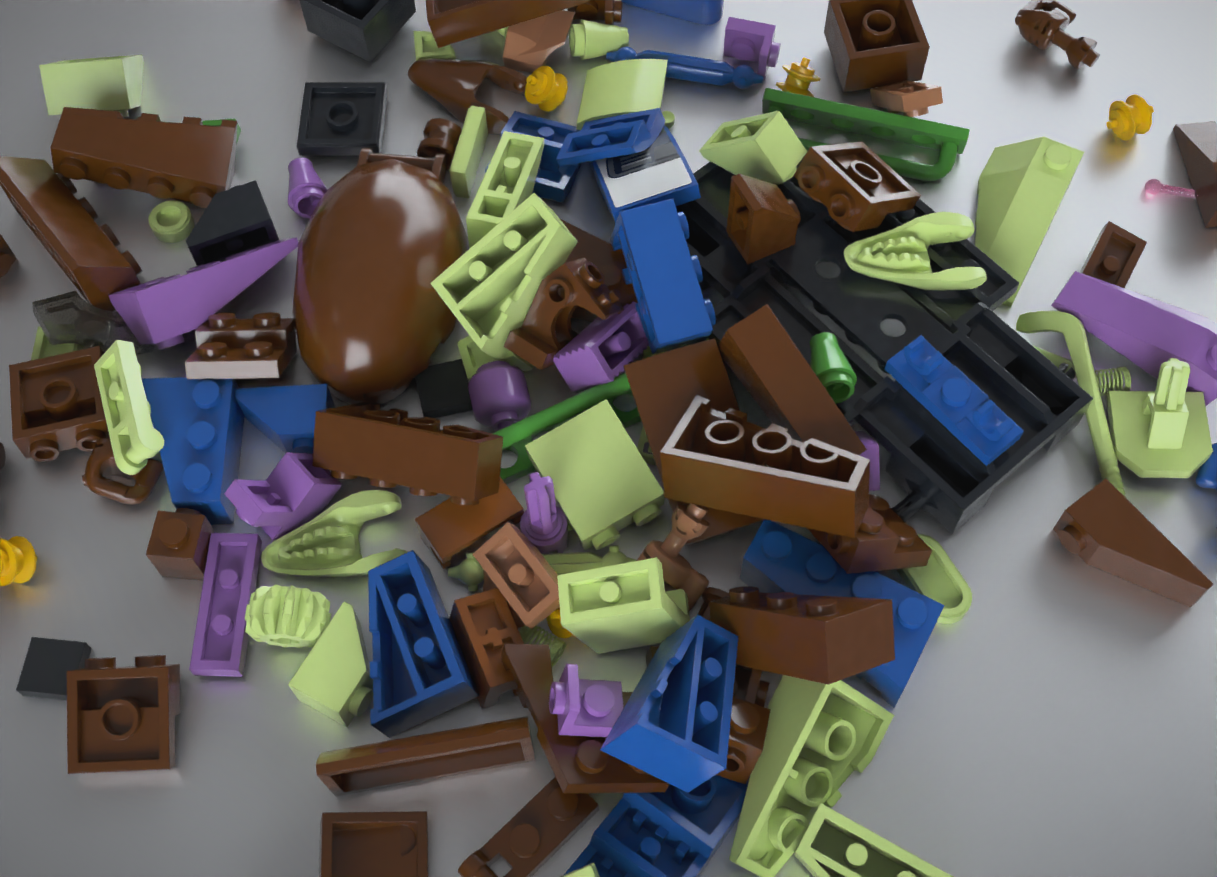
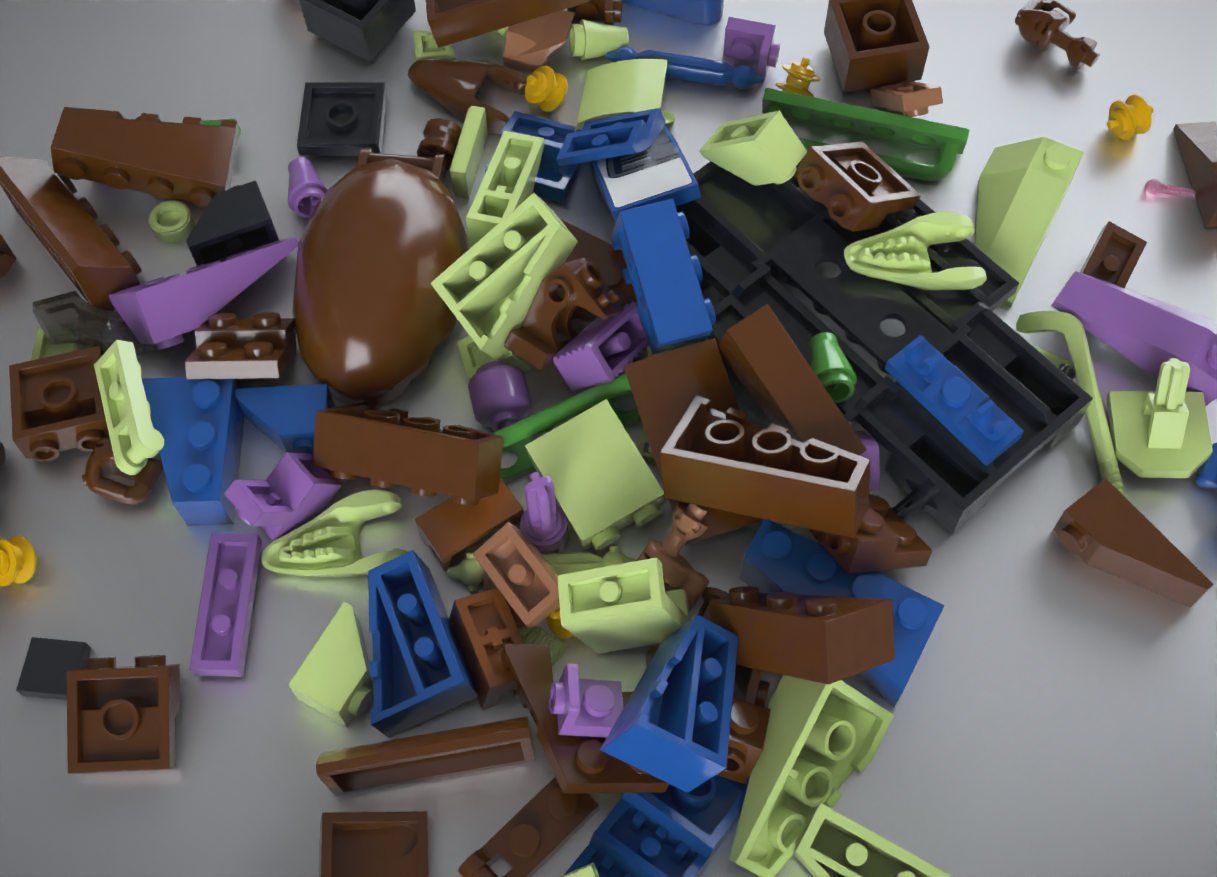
yellowish green slope [39,54,144,117] -> none
reddish brown brick [146,508,216,581] -> none
yellowish green gear [245,584,331,649] -> none
black piece [415,359,473,418] -> none
reddish brown slope [726,174,800,264] -> none
yellowish green tile [896,534,972,624] -> none
yellowish green piece [1094,366,1131,396] -> none

